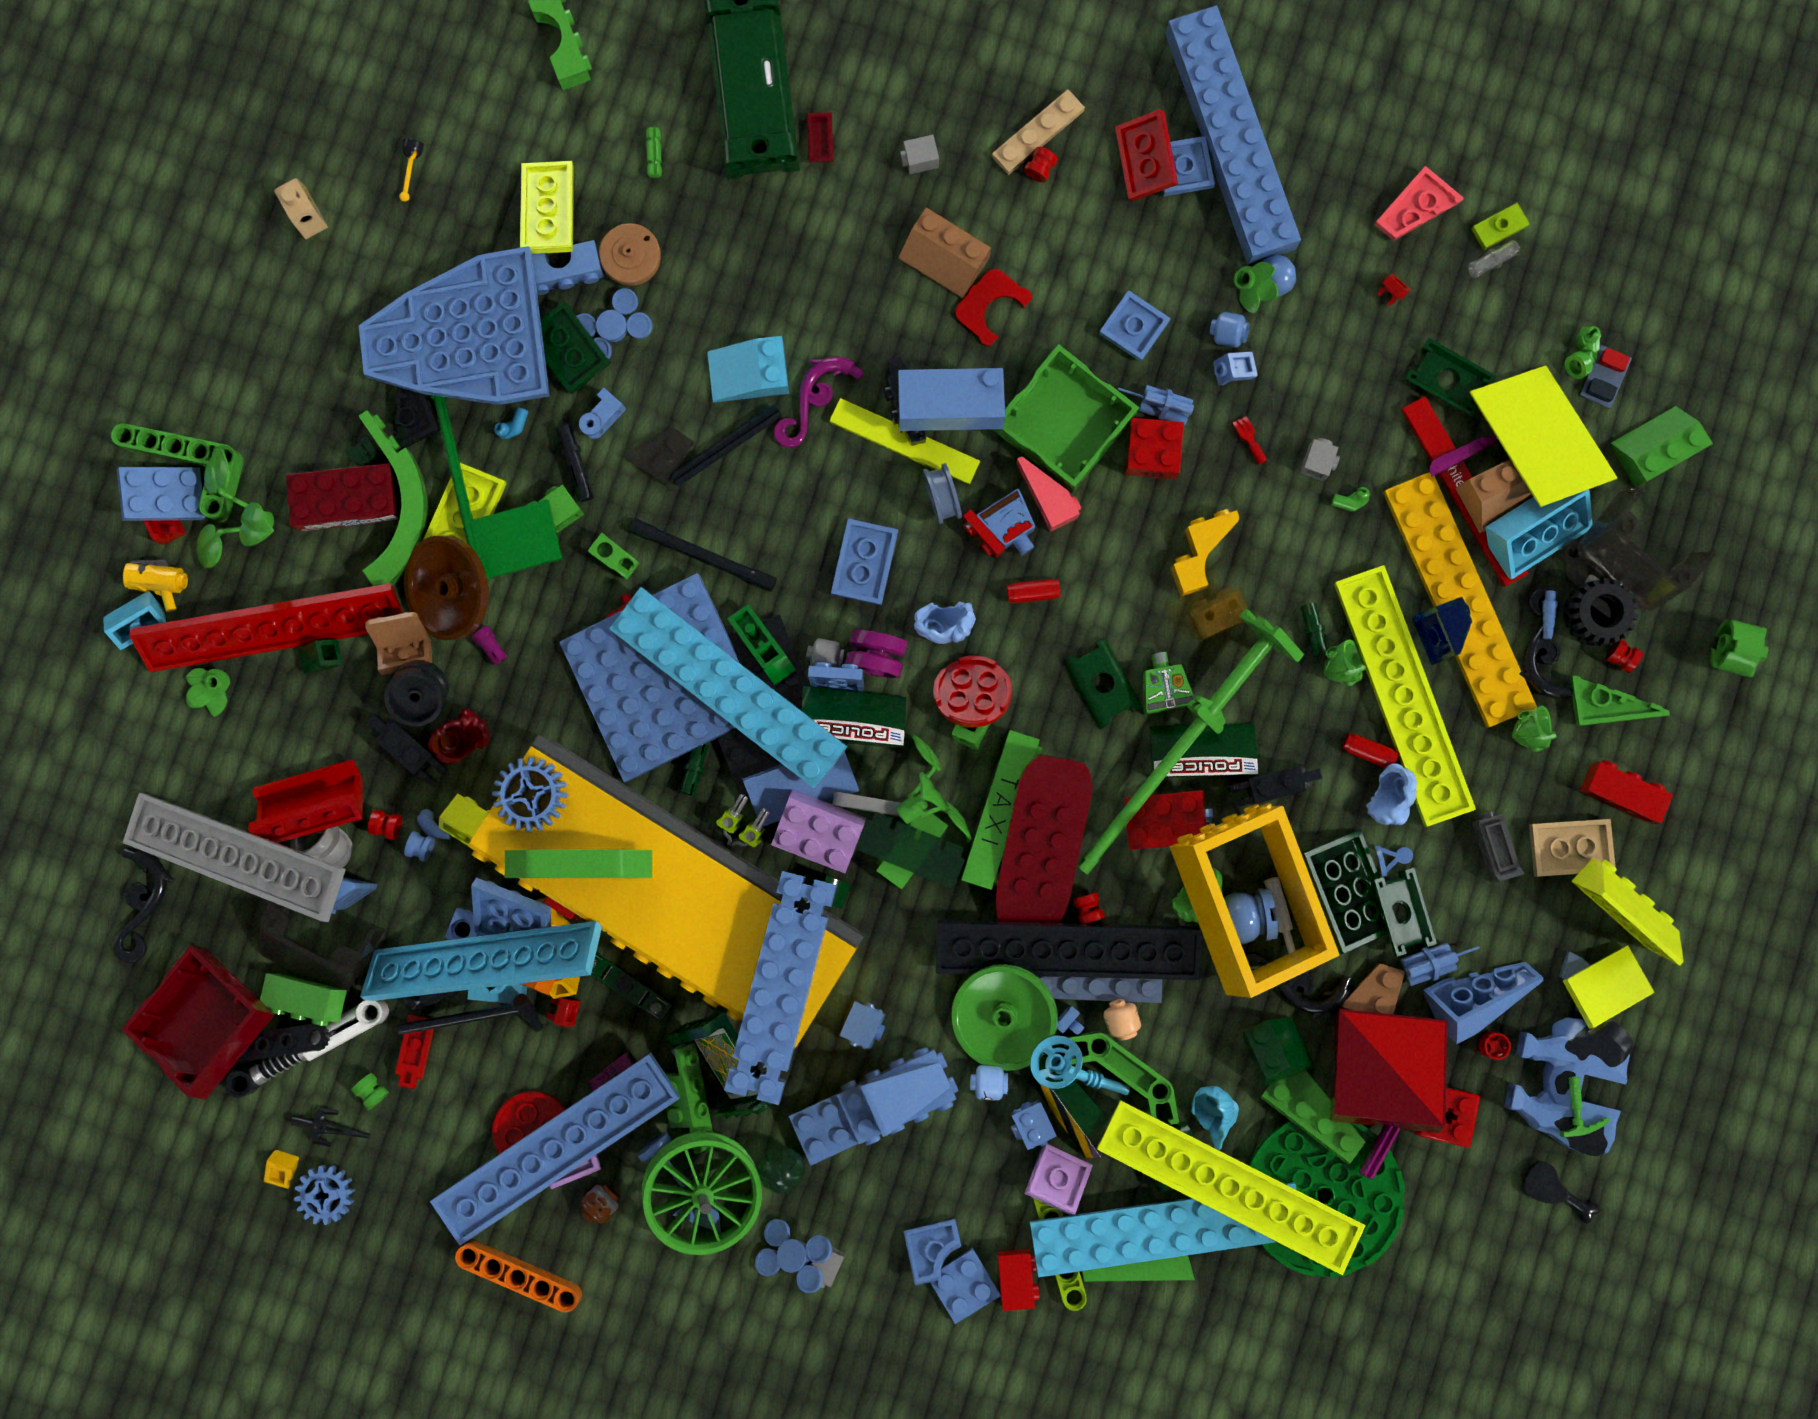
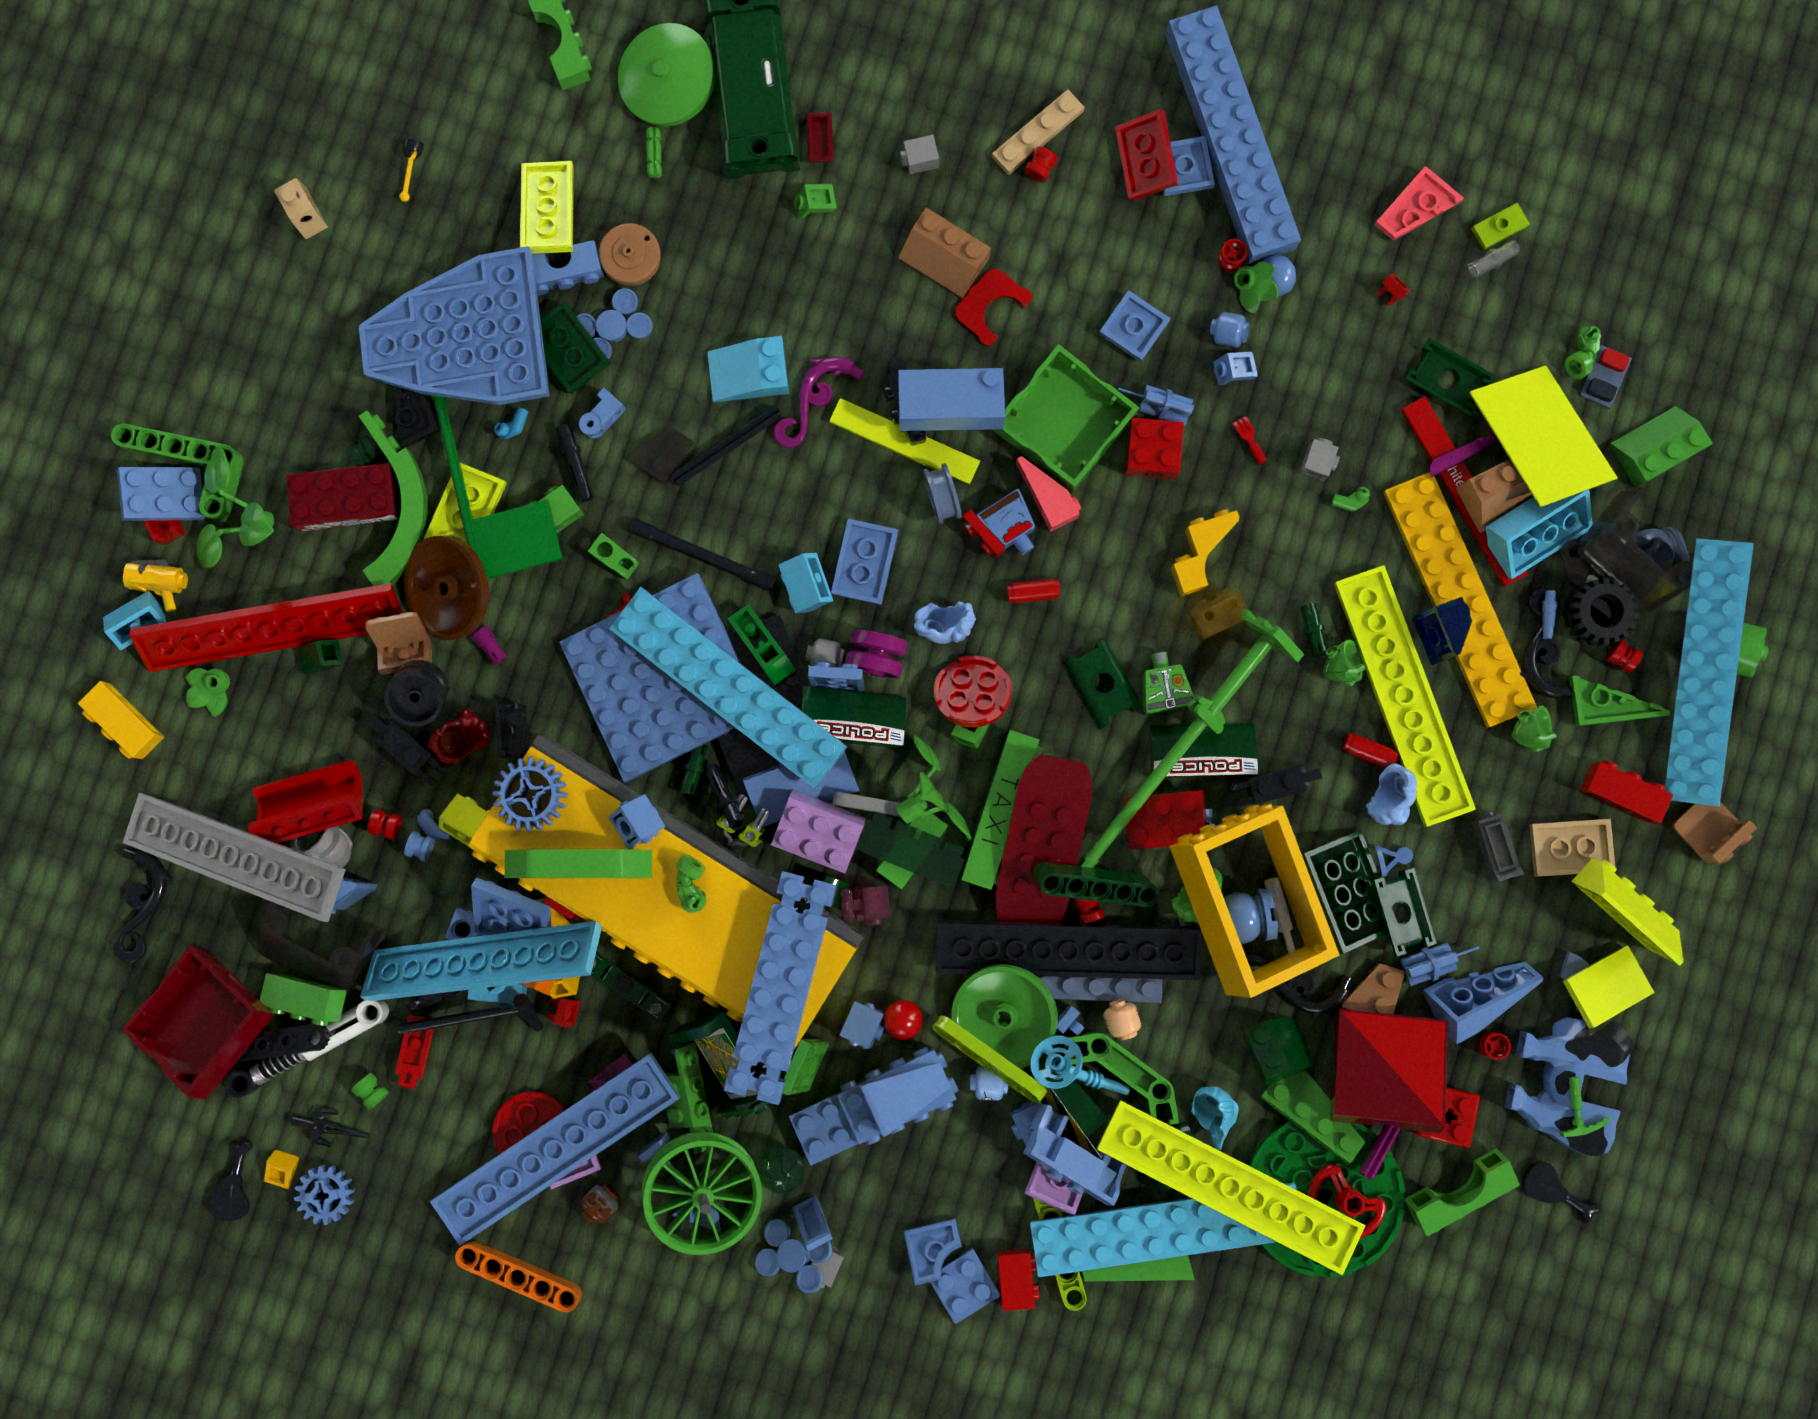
none -> yellow brick [78,681,164,760]
none -> black piece [209,1140,253,1221]
none -> black hinge [495,703,529,759]
none -> medium blue head [608,794,665,850]
none -> bright green dish [618,23,717,127]
none -> bright green arm [675,854,706,913]
none -> black pin [704,763,746,831]
none -> medium azure brick [779,553,833,613]
none -> bright green tile [783,1039,829,1095]
none -> medium blue tile [792,1195,833,1251]
none -> bright green bracket [794,184,837,218]
none -> clear pink brick [841,886,891,925]
none -> red hair [884,1000,923,1040]
none -> lime beam [932,1015,1047,1104]
none -> medium blue bracket [1023,1104,1127,1206]
none -> dark green beam [1032,862,1160,907]
none -> red wheel [1218,239,1248,272]
none -> red piece [1307,1163,1387,1239]
none -> bright green arch [1404,1148,1520,1237]
none -> sand blue hair [1623,527,1690,567]
none -> medium azure plate [1665,538,1754,807]
none -> medium nougat bracket [1673,802,1757,864]

